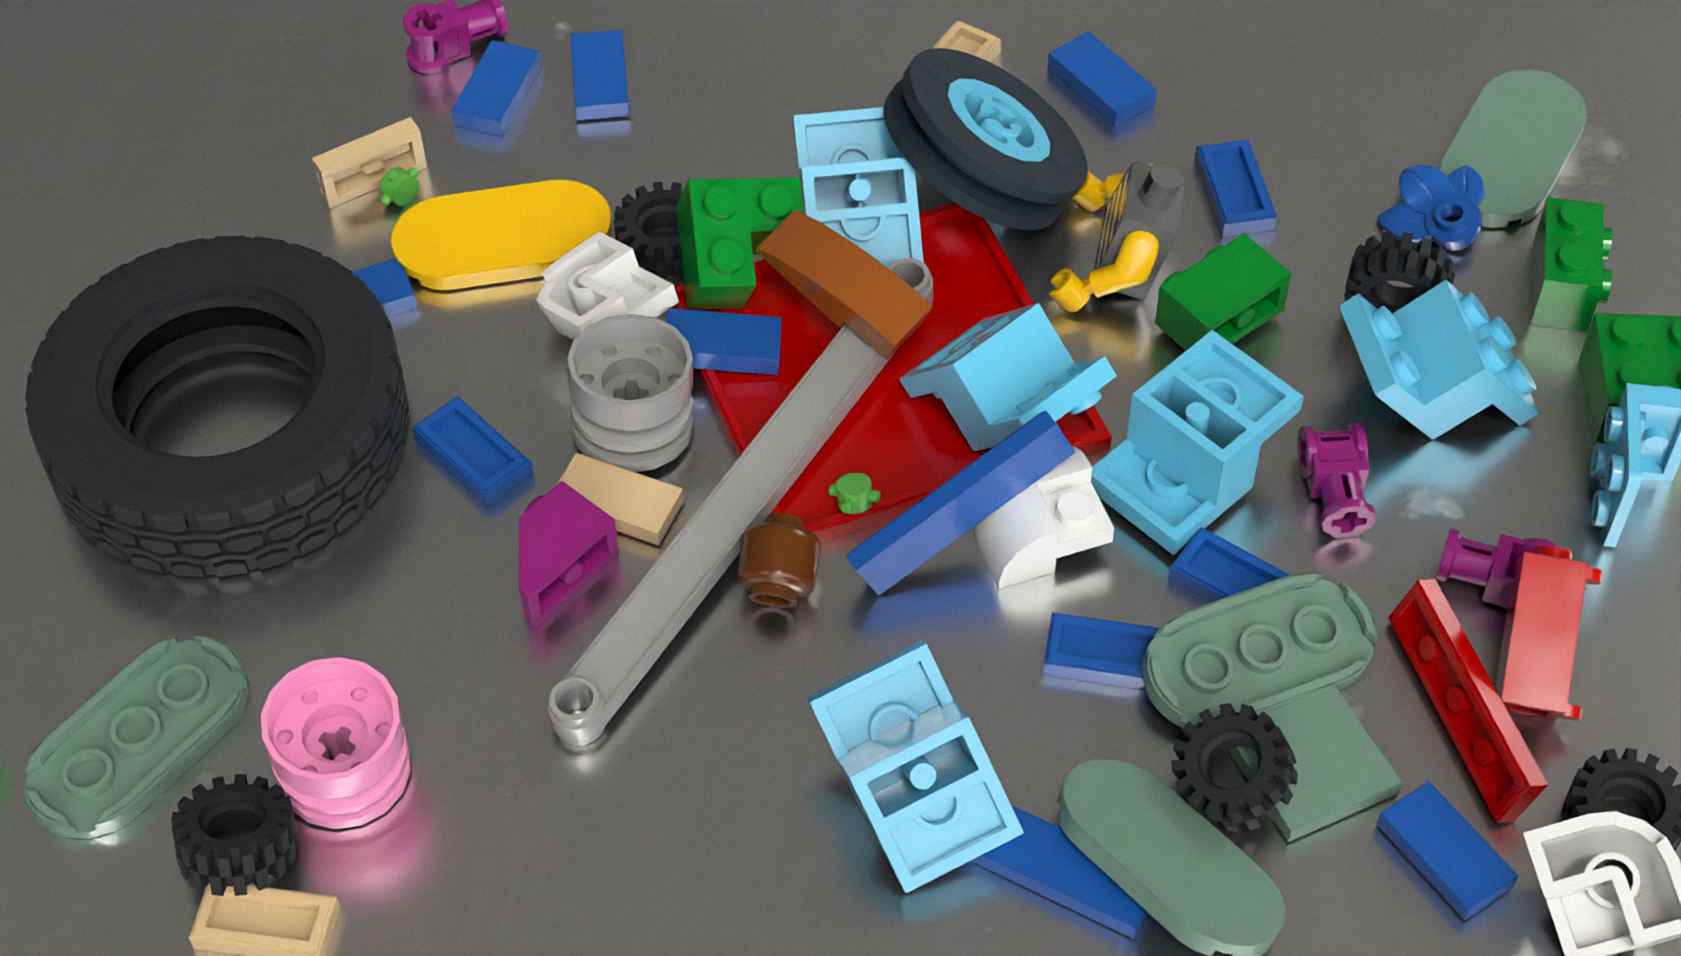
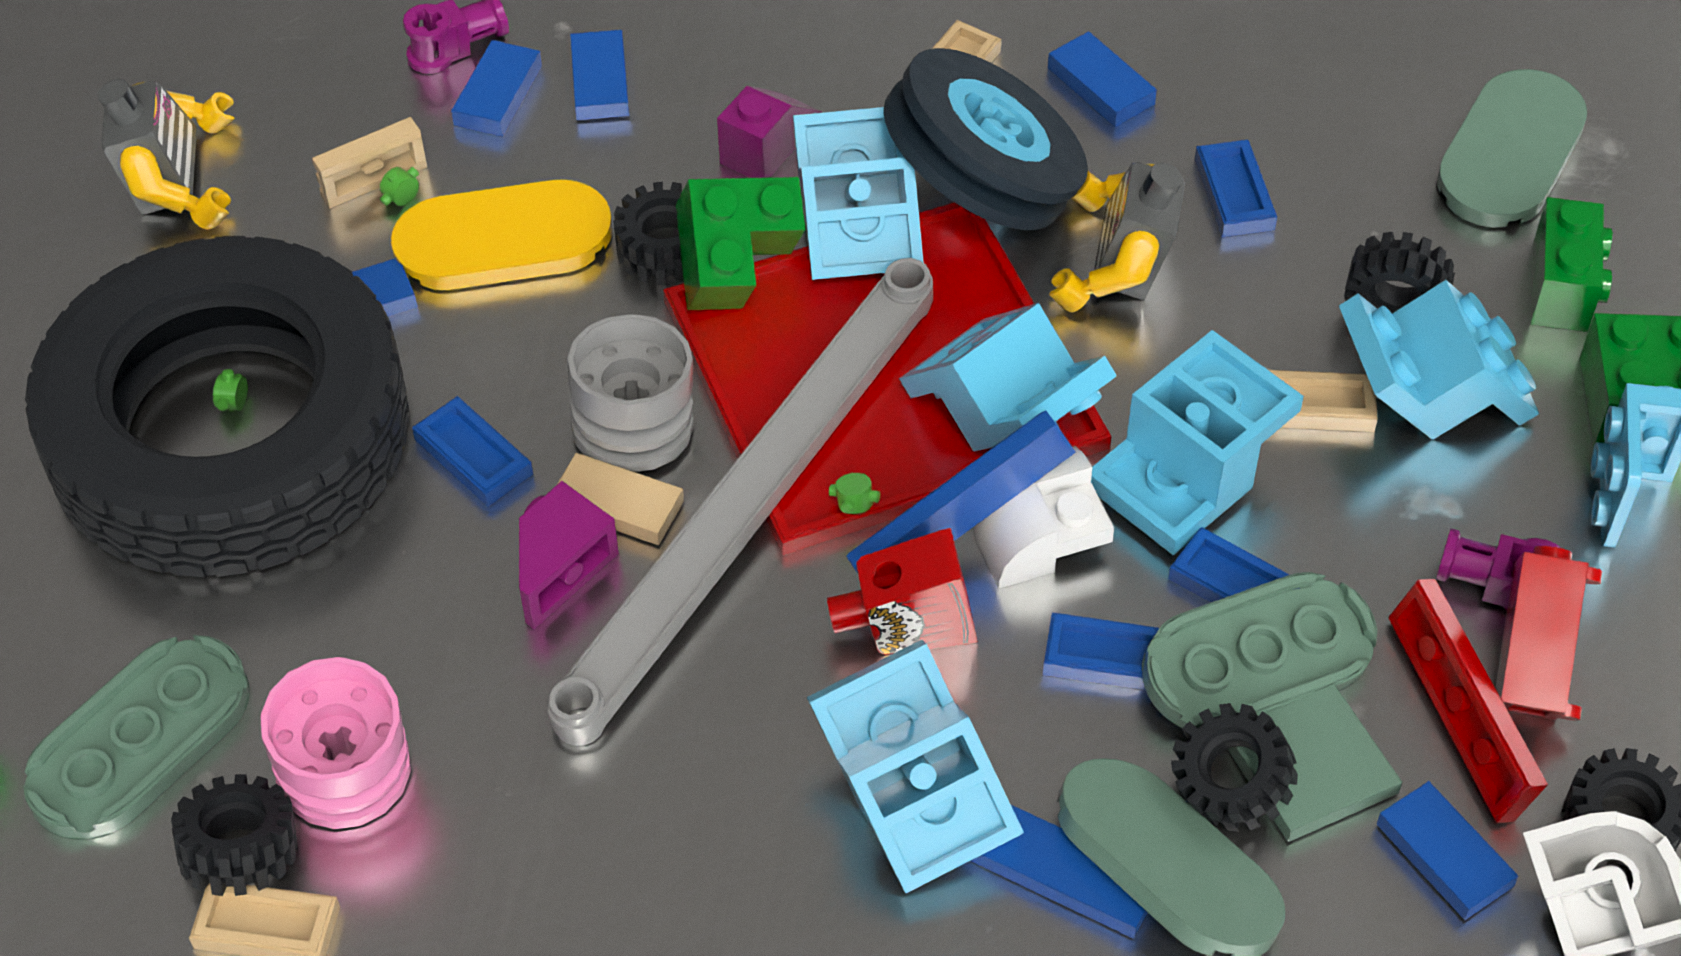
white brick [536,232,679,340] -> none
blue tile [666,308,781,375] -> none
reddish brown head [736,513,821,608] -> none
dark orange slope [756,209,933,360] -> none
green brick [1155,233,1291,351] -> none
magenta connector [1297,423,1376,538] -> none
blue plate [1377,165,1486,251] -> none
none -> torso [98,79,235,230]
none -> bright green piece [213,369,248,411]
none -> magenta slope [717,86,822,178]
none -> red torso [827,528,978,655]
none -> tan tile [1269,370,1378,432]

